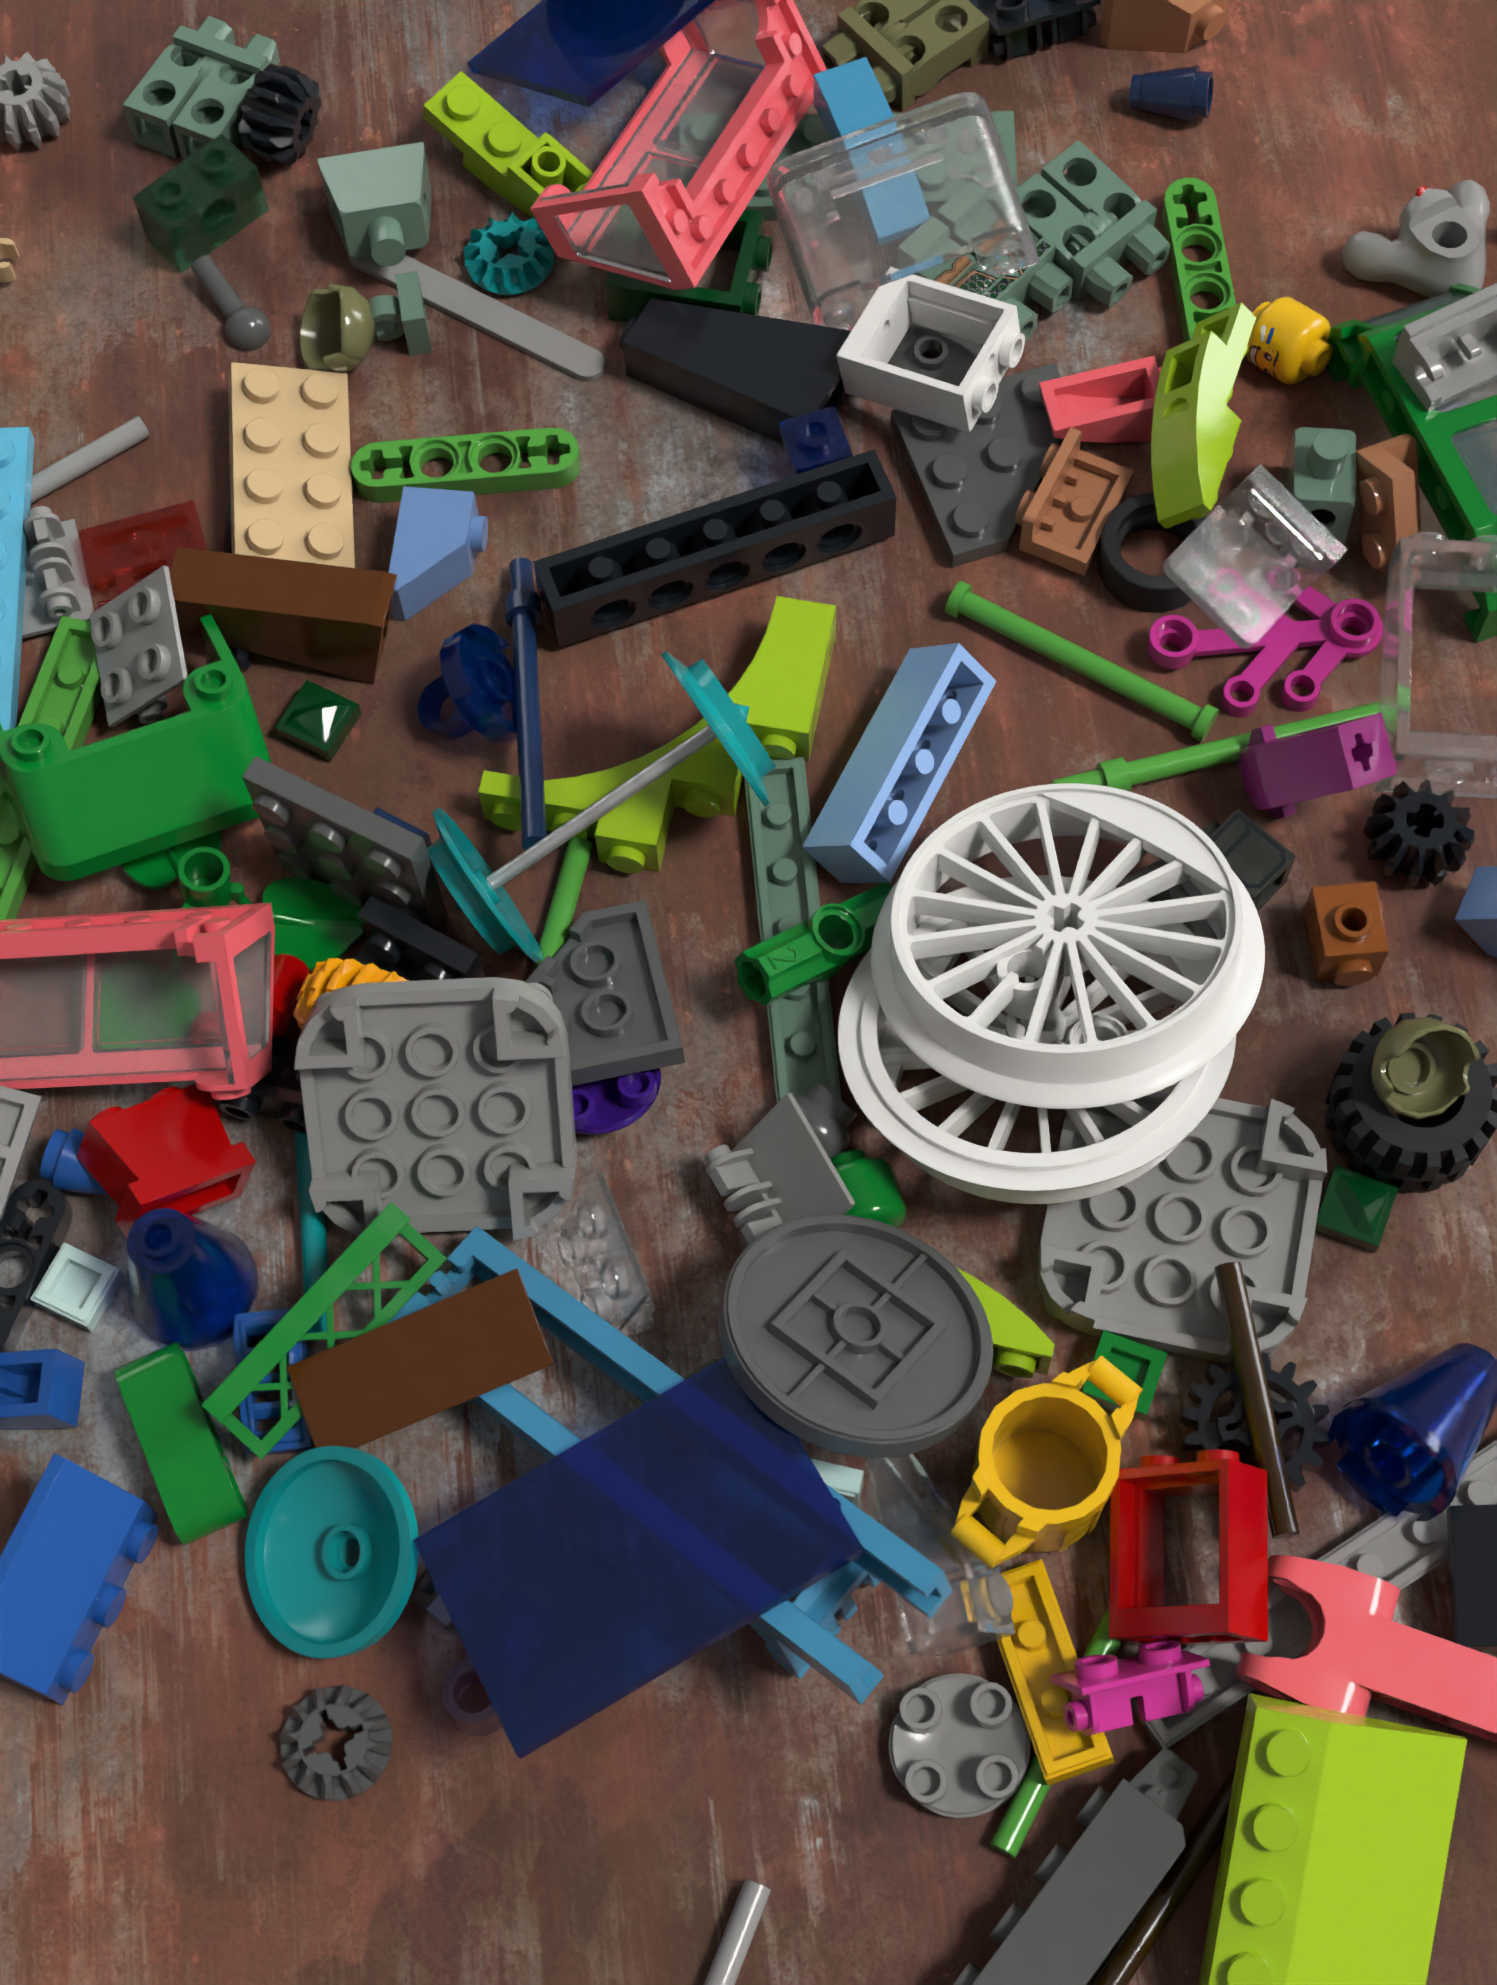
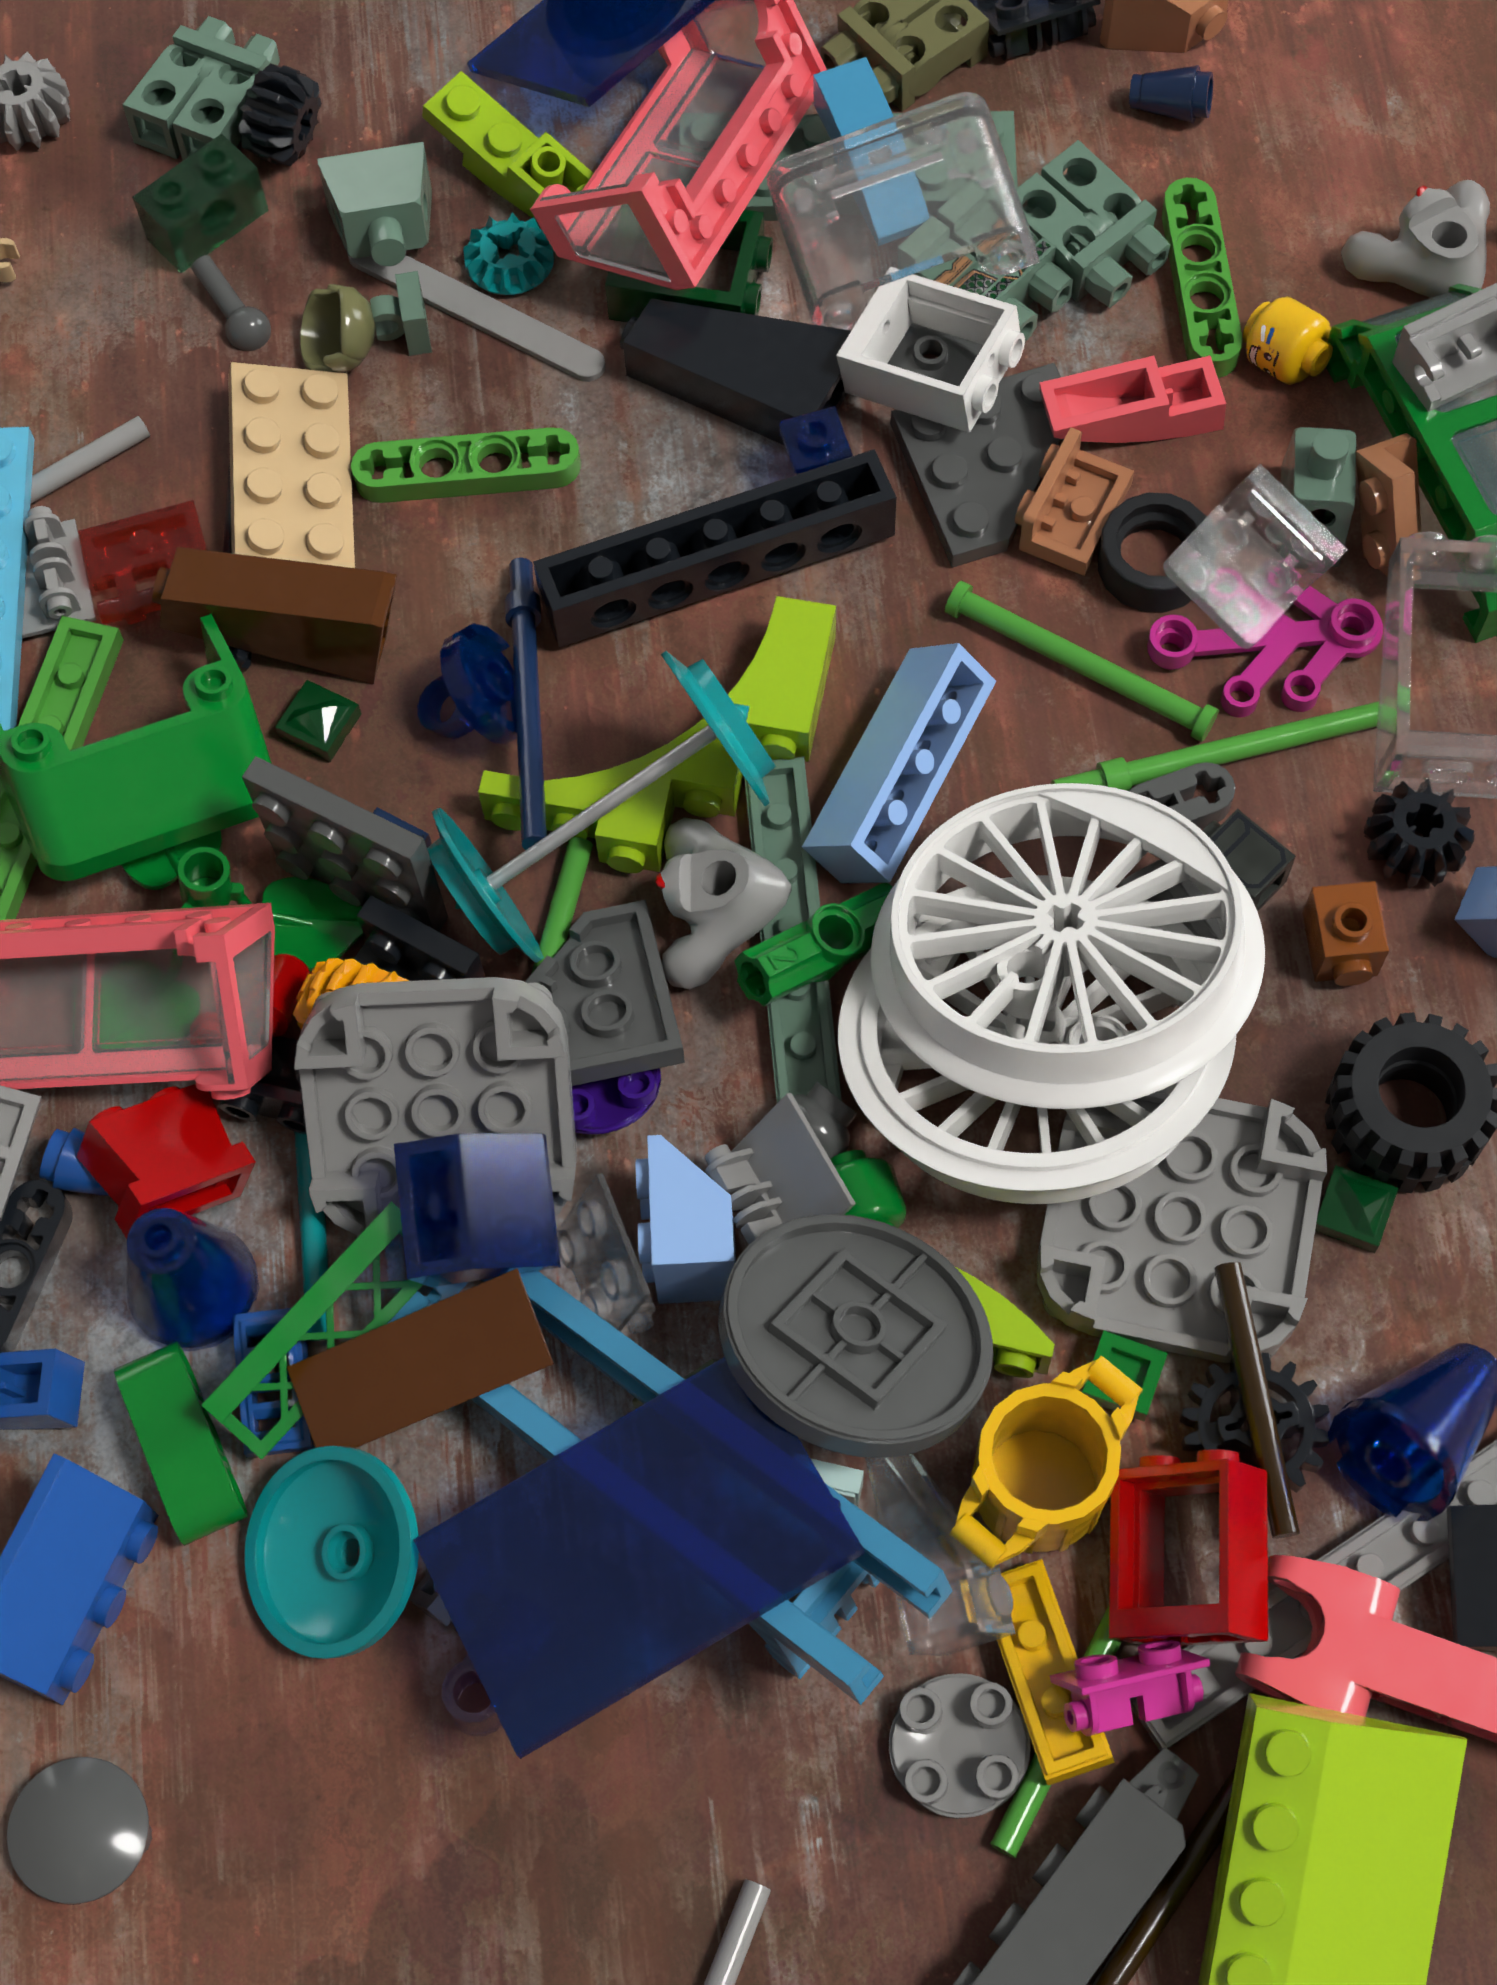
light aqua tile [30,1242,125,1333] -> none
light grey hinge [90,566,188,727] -> none
dark grey gear [279,1684,393,1801] -> none
medium blue slope [388,486,488,621] -> none
lime slope [1151,302,1256,529] -> none
magenta piece [1239,712,1397,819] -> none
olive hair [1371,1017,1480,1119] -> none
none -> dark grey dish [7,1757,152,1905]
none -> clear blue slope [394,1133,561,1287]
none -> light blue slope [635,1135,736,1304]
none -> light grey head [655,817,792,990]
none -> dark grey beam [1129,762,1236,829]

